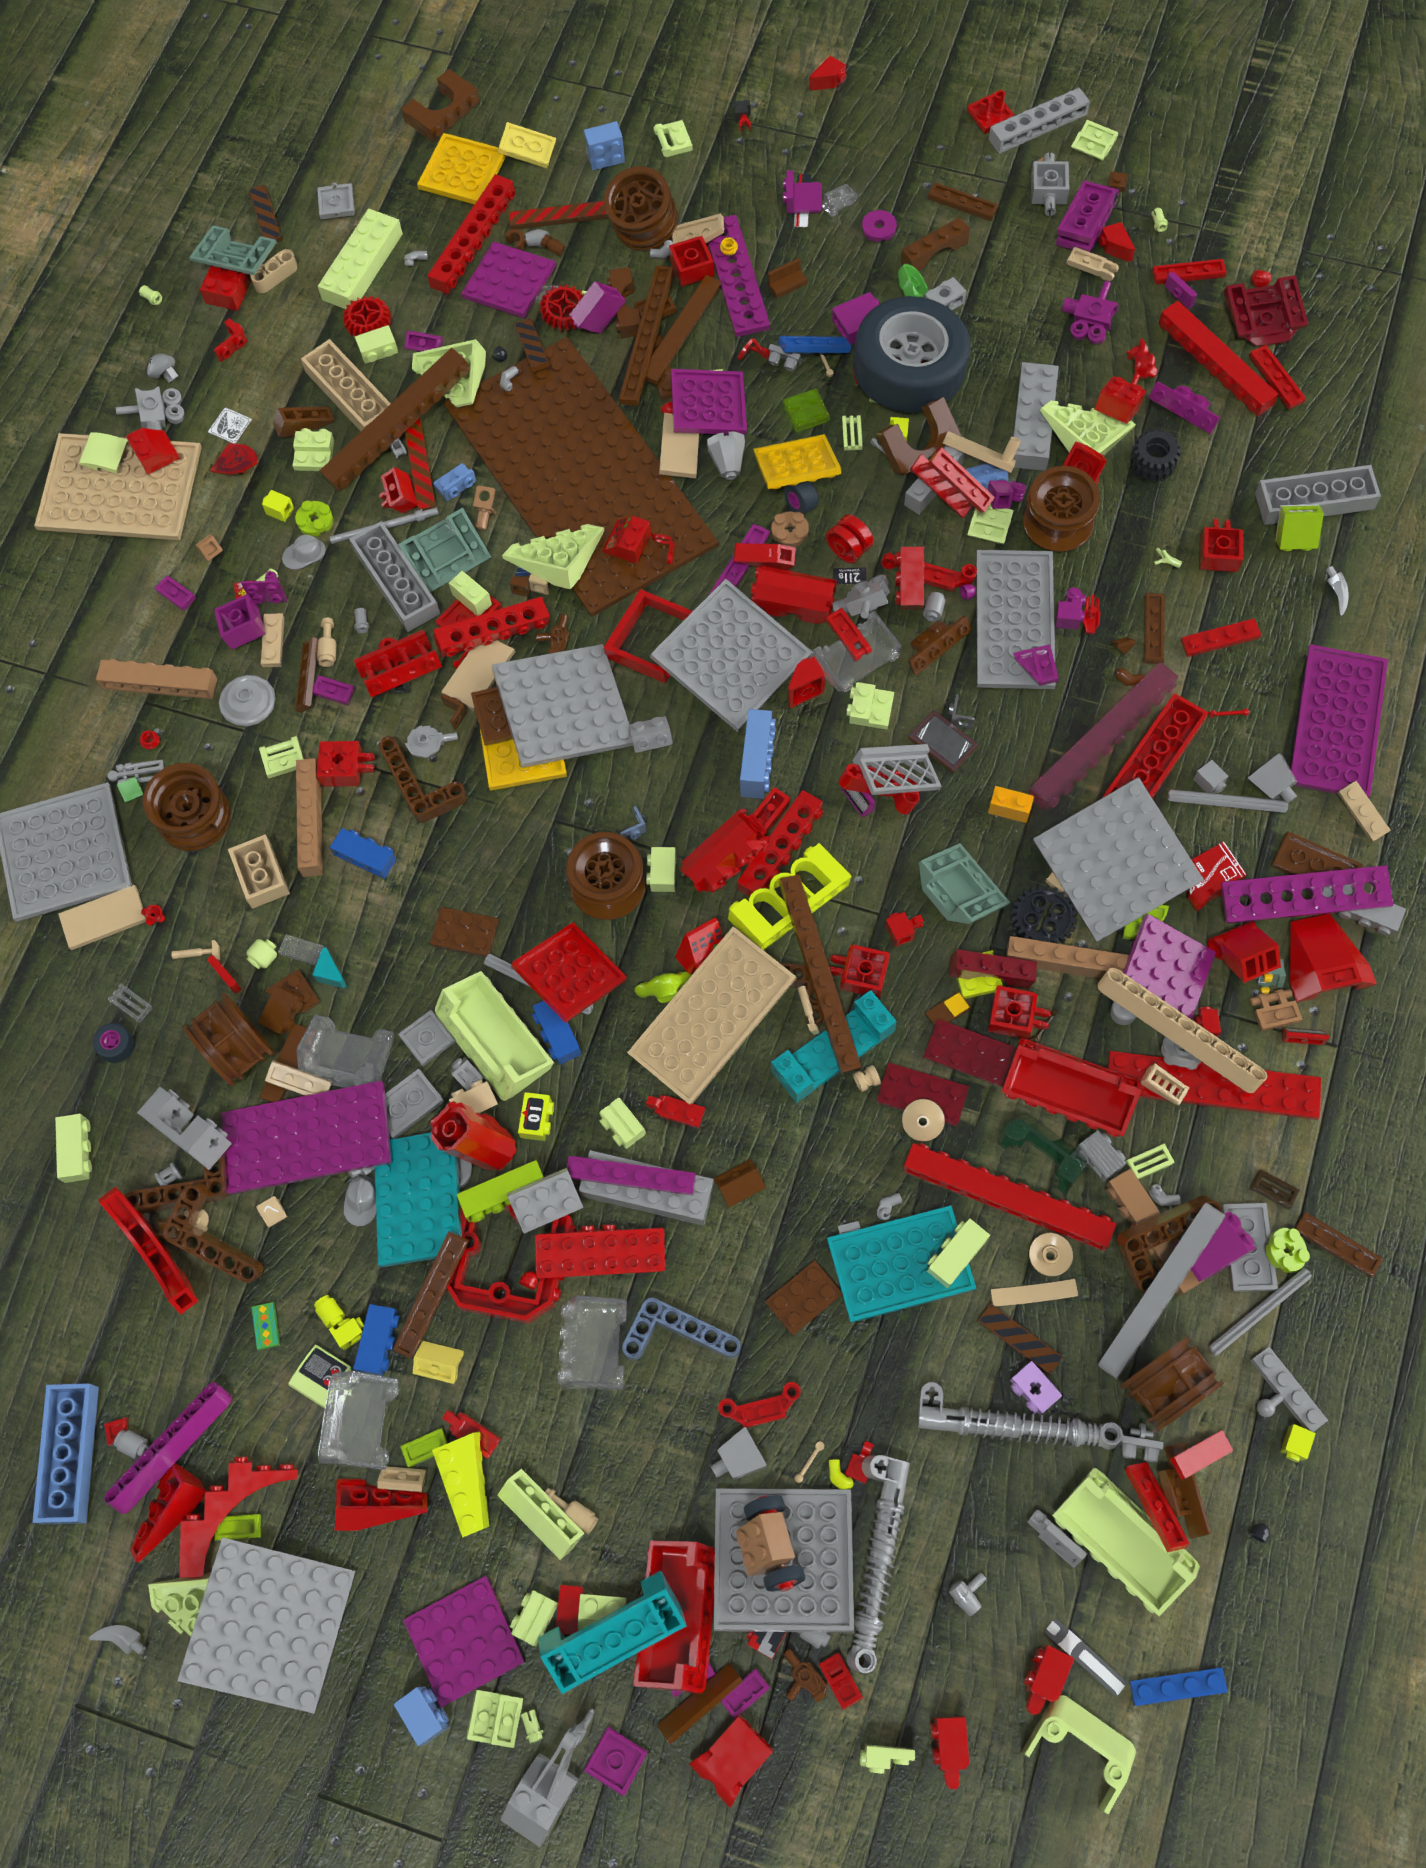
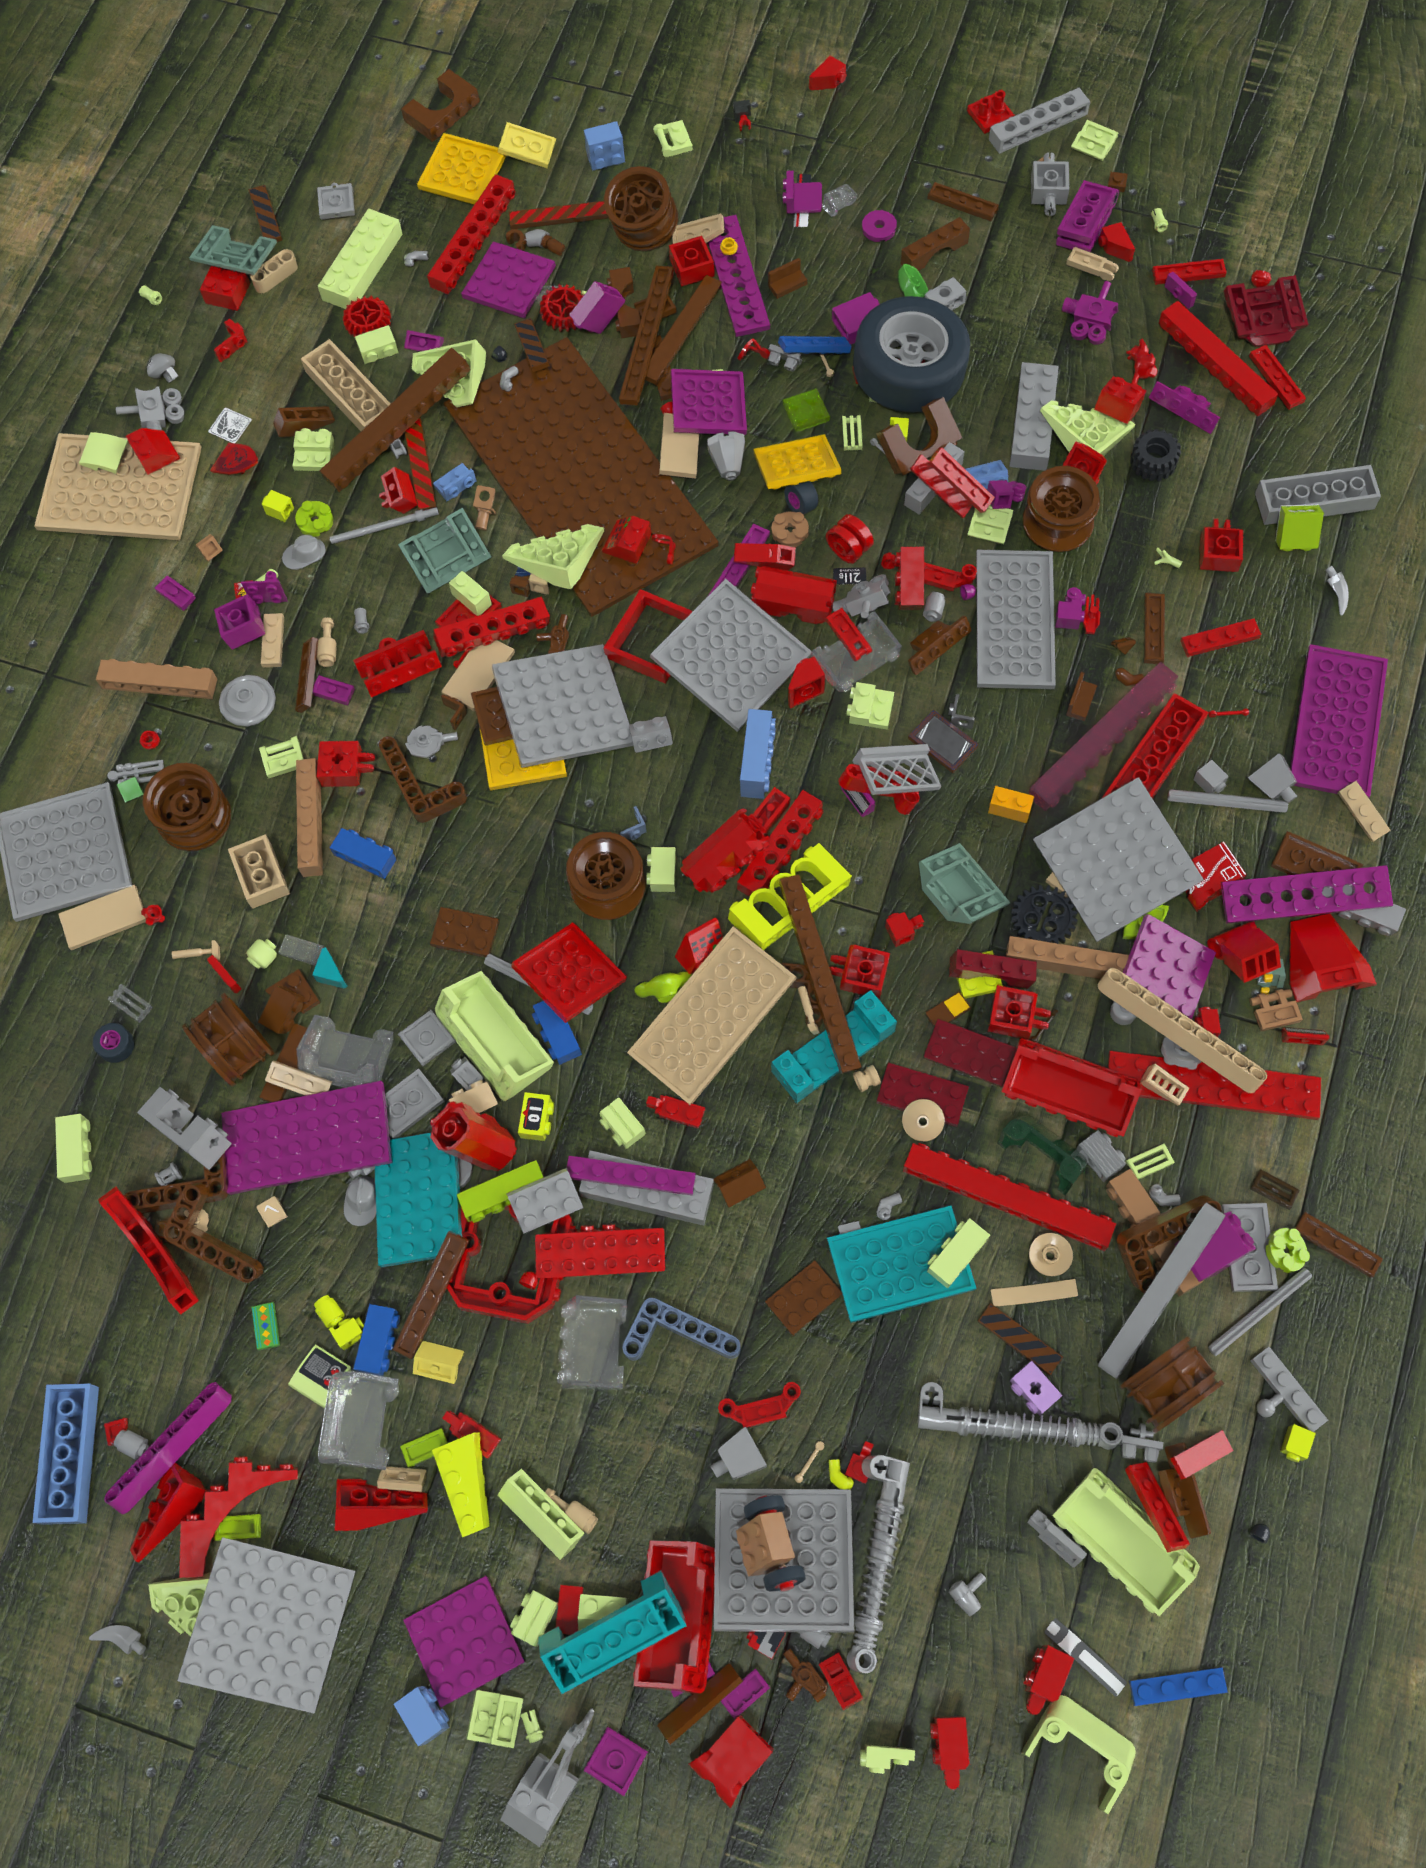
light grey brick [349,521,440,632] -> none
light grey arm [650,240,673,259] -> none
tan piece [943,431,1021,473] -> none
magenta wing [1013,644,1059,686] -> none
none -> reddish brown panel [1066,672,1097,721]

